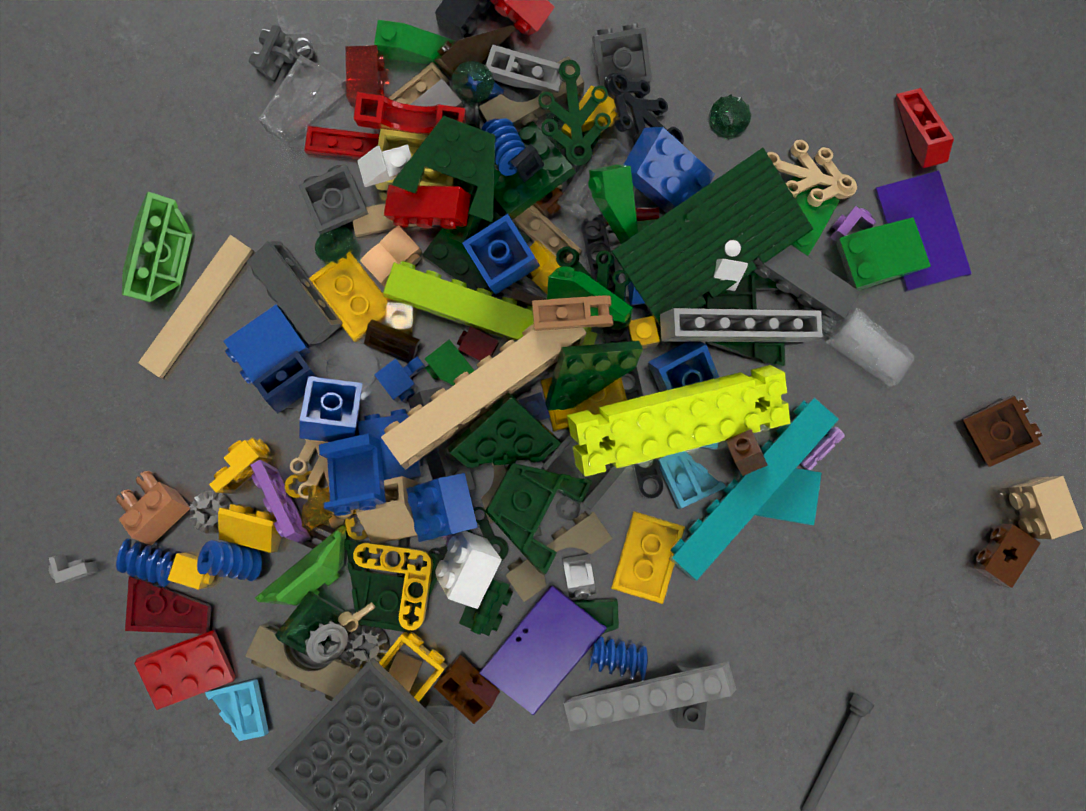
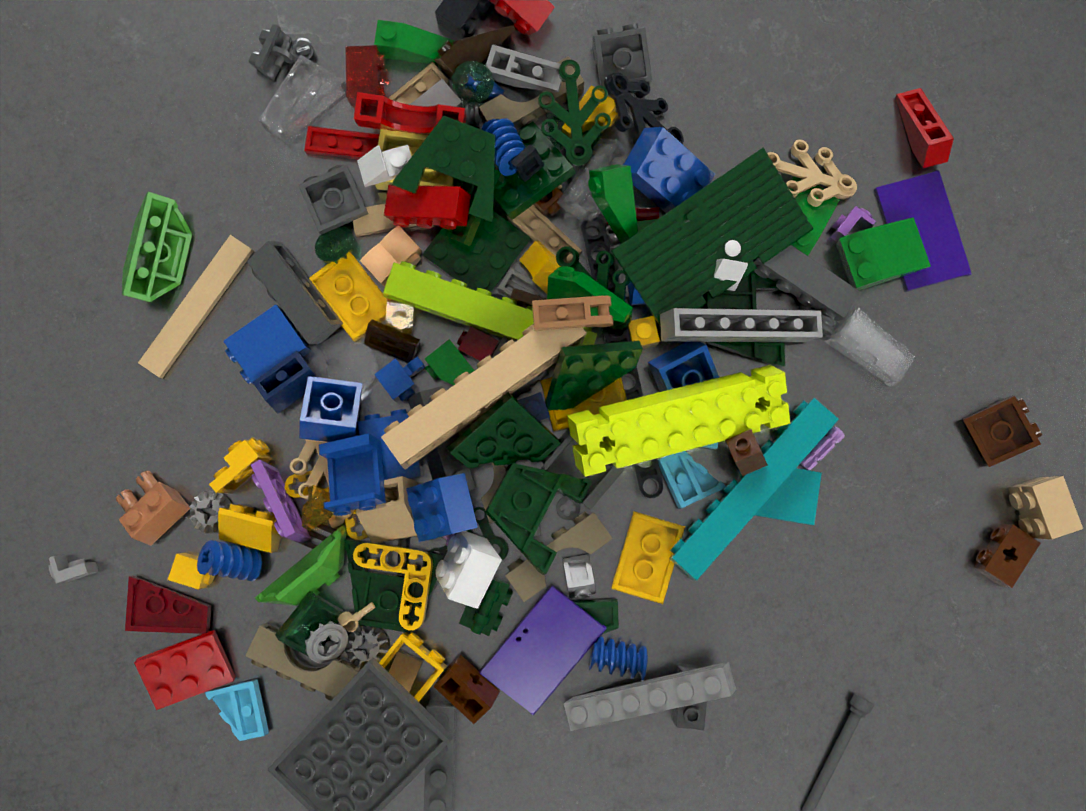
blue piece [116,538,174,587] -> none
blue brick [462,214,540,295] -> none
clear green gear [710,94,752,136] -> none

